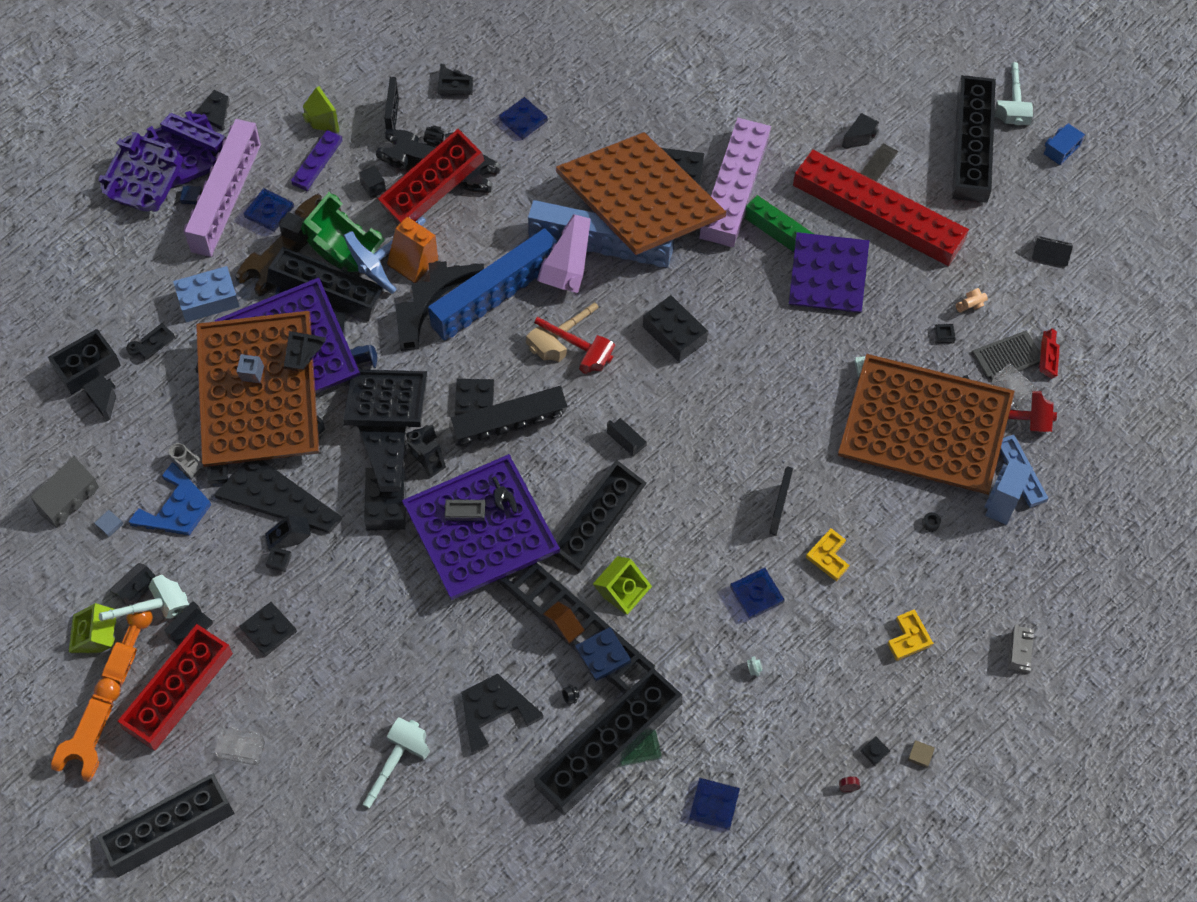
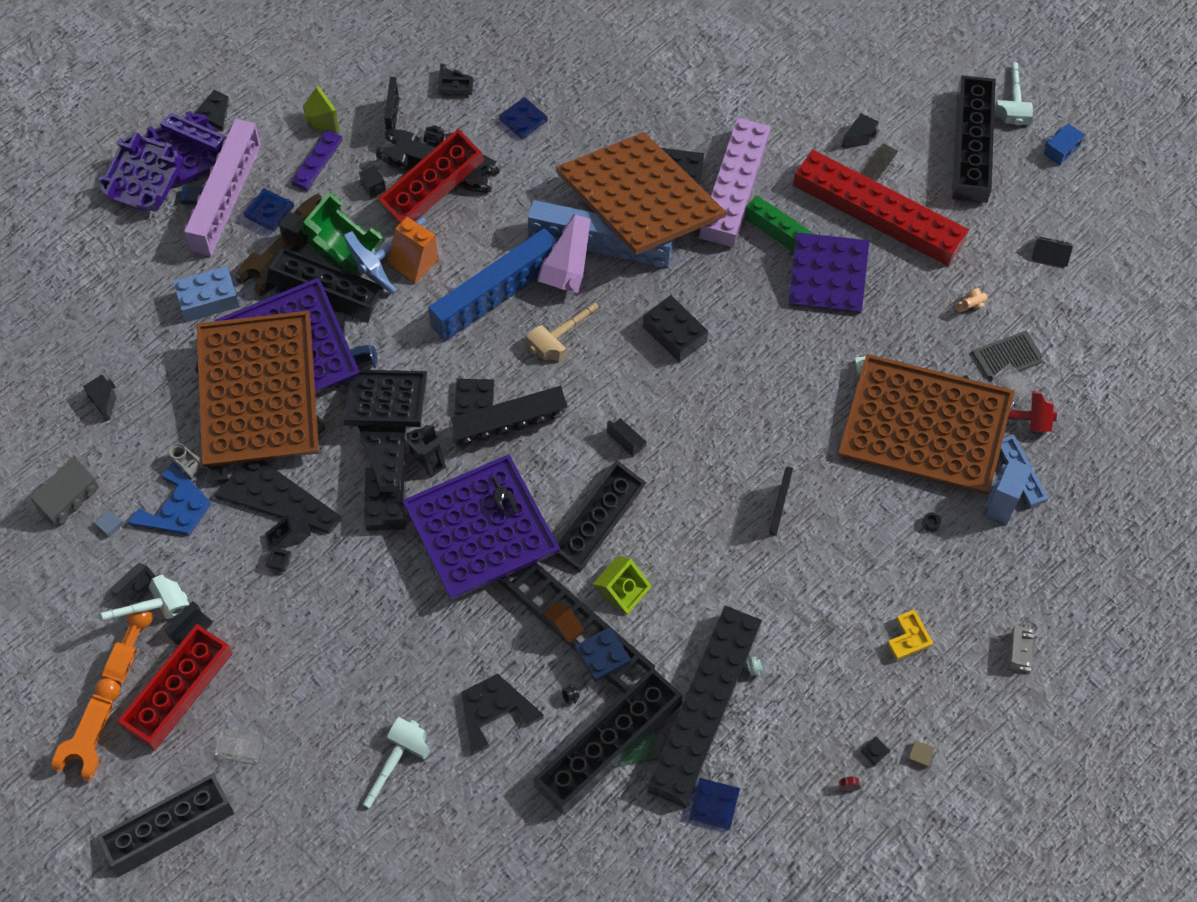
black brick [48,329,121,395] -> none
lime slope [69,603,117,653] -> none
black hinge [126,323,175,360] -> none
sand blue panel [237,354,264,383] -> none
black plate [239,602,297,657] -> none
black wing [283,331,326,372] -> none
black arch [395,261,484,351] -> none
dark grey tile [445,500,485,521] -> none
red piece [534,317,615,375] -> none
clear blue plate [730,567,785,620] -> none
yellow plate [806,528,850,582] -> none
black tile [934,324,956,343] -> none
red hinge [1039,328,1060,379] -> none
none -> black brick [647,605,762,808]

